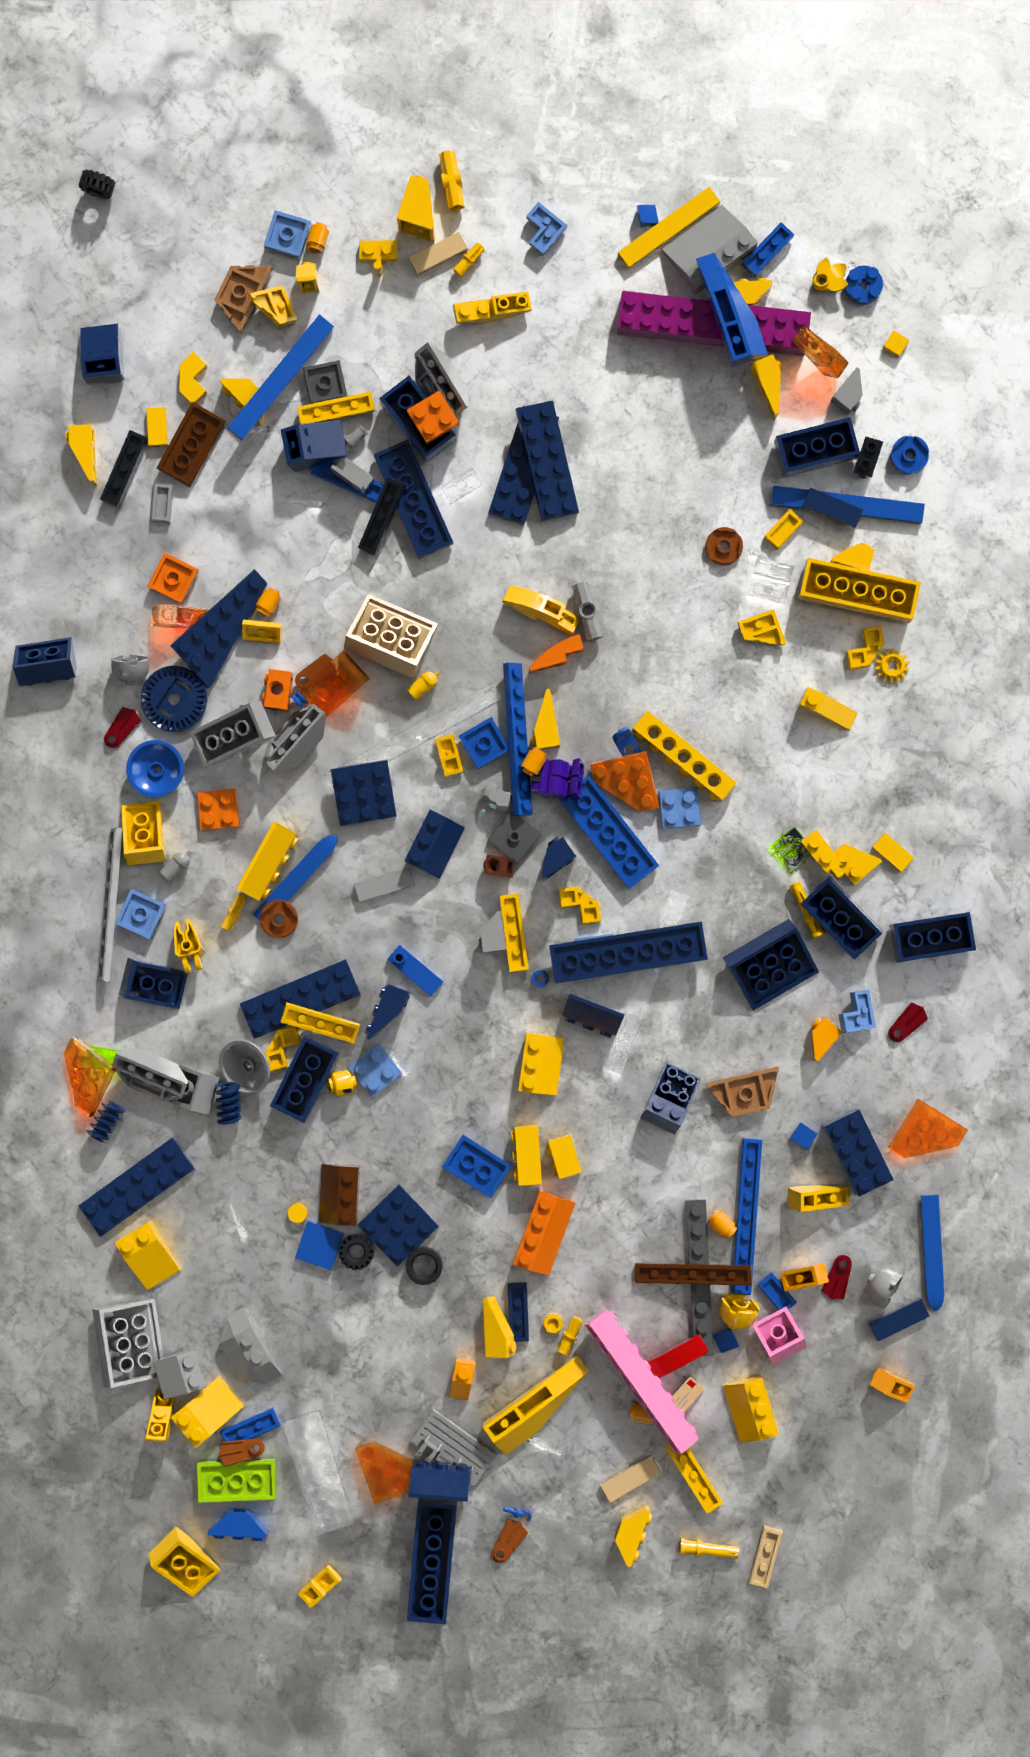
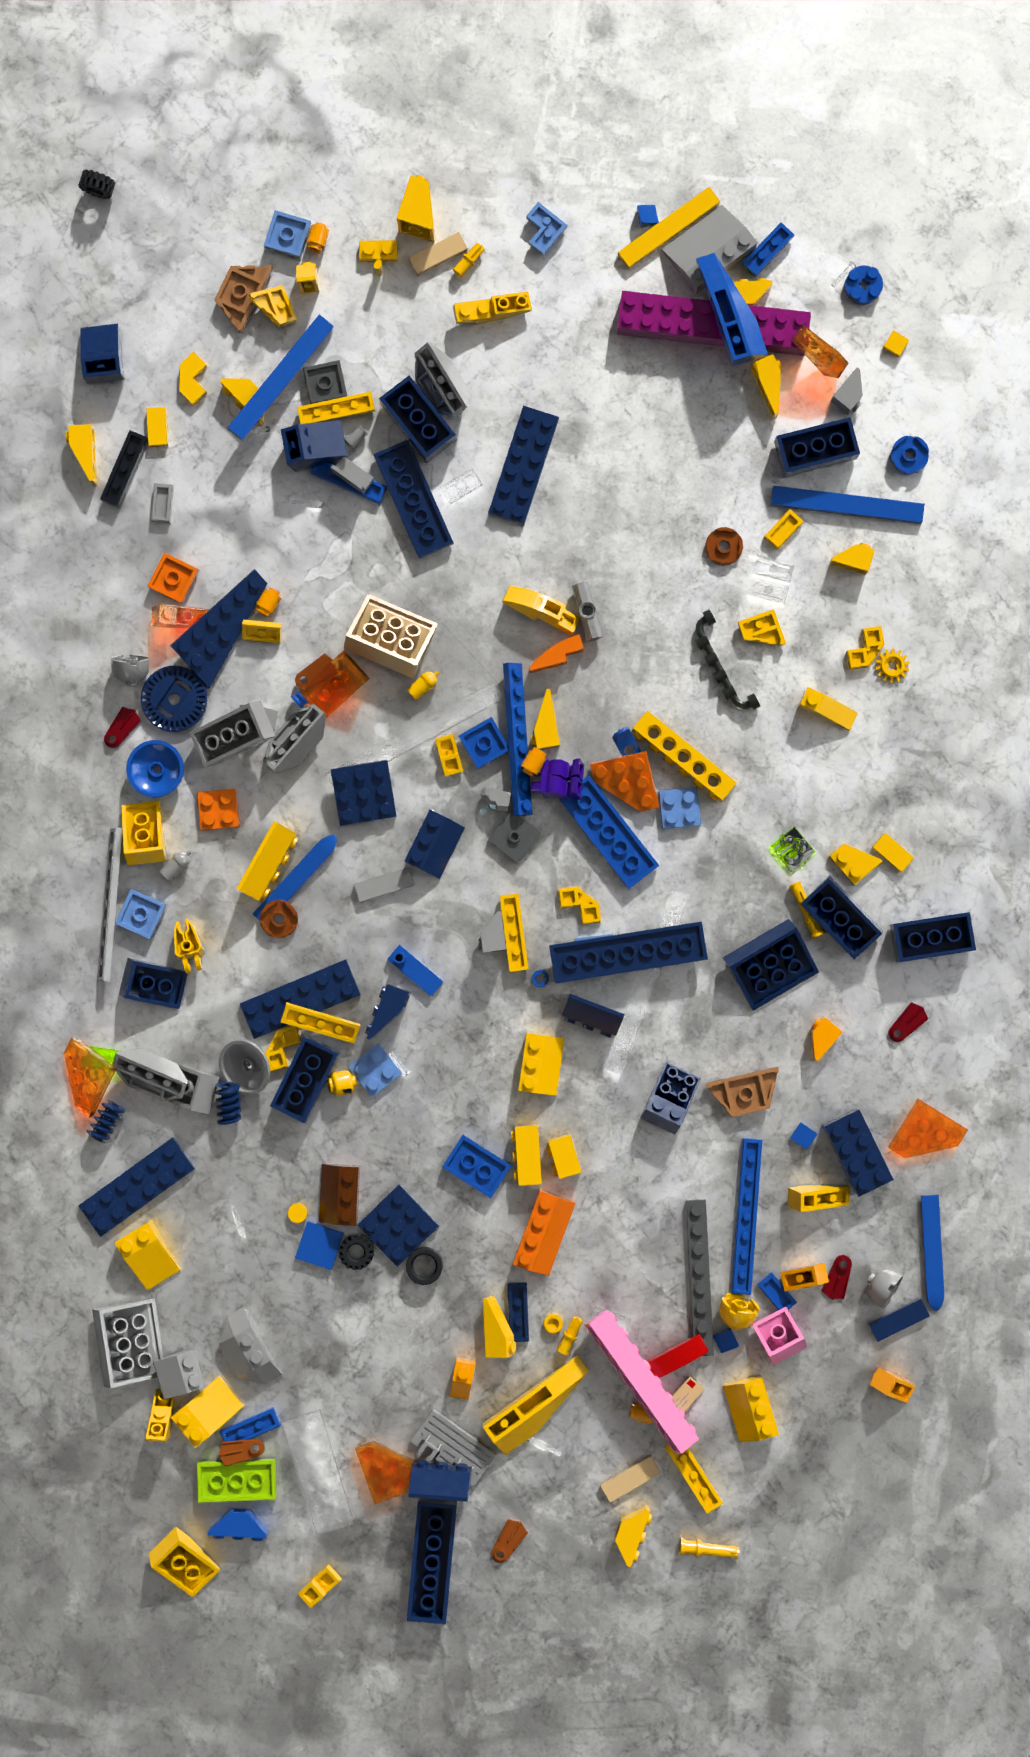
dark blue slope [13,637,76,686] -> none
reddish brown tile [156,402,226,487] -> none
yellow axle [221,893,246,931] -> none
orange brick [262,669,294,712] -> none
black plate [358,477,406,556] -> none
orange plate [407,390,460,444] -> none
yellow piece [439,150,465,212] -> none
copper brick [483,855,515,878] -> none
blue hand [503,1507,532,1521] -> none
dark blue plate [515,400,579,521] -> none
dark blue slope [542,837,576,881] -> none
reddish brown tile [635,1263,752,1286] -> none
light orange brick [708,1211,737,1240] -> none
tan tile [748,1525,783,1589] -> none
yellow brick [798,558,921,623] -> none
yellow hinge [801,830,844,880] -> none
dark blue tile [803,487,863,528] -> none
yellow plate [813,258,848,292] -> none
medium blue plate [838,990,876,1033] -> none
black hinge [854,436,884,479] -> none
none -> pearl dark grey bar [695,609,761,710]

